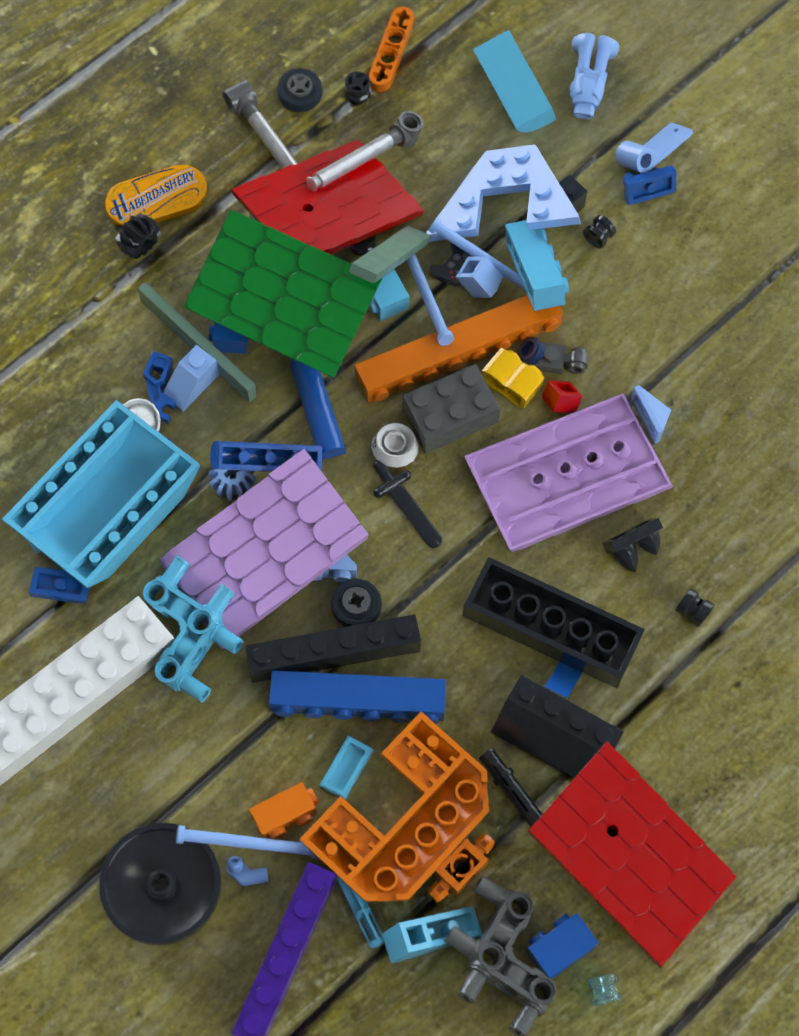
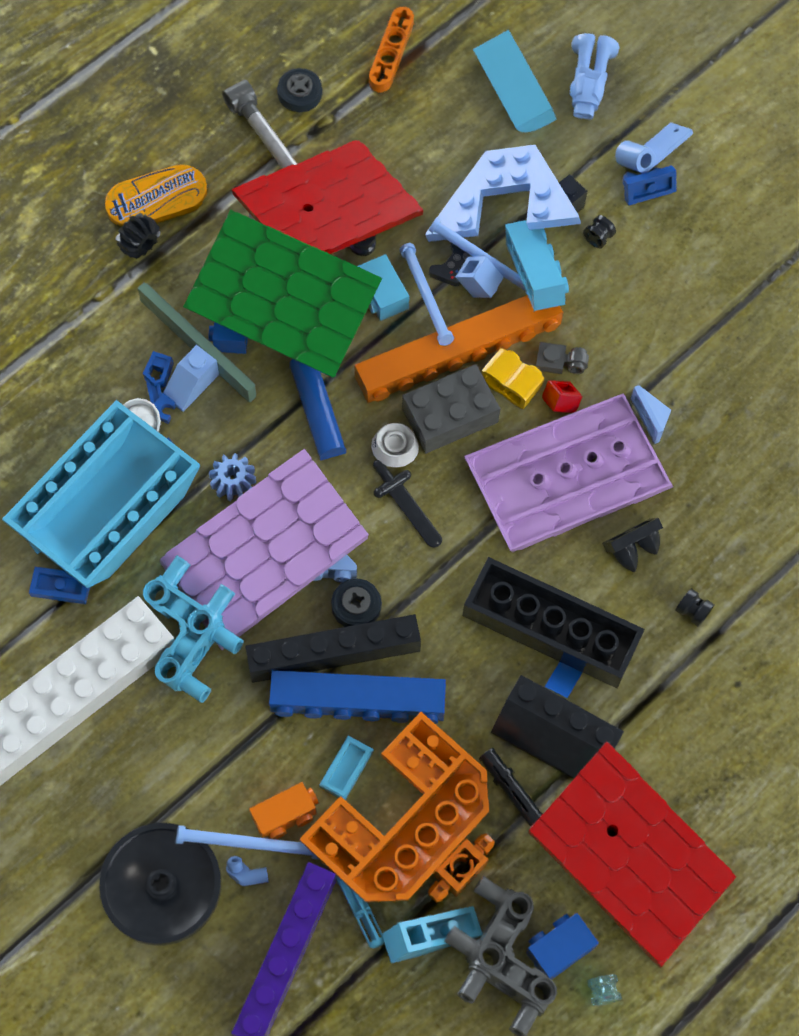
blue brick [210,441,323,472] -> none
flat silver piece [306,111,424,192] -> none
black wheel [345,71,370,104] -> none
sand green tile [349,225,431,284] -> none
dark blue tile [518,337,545,365] -> none

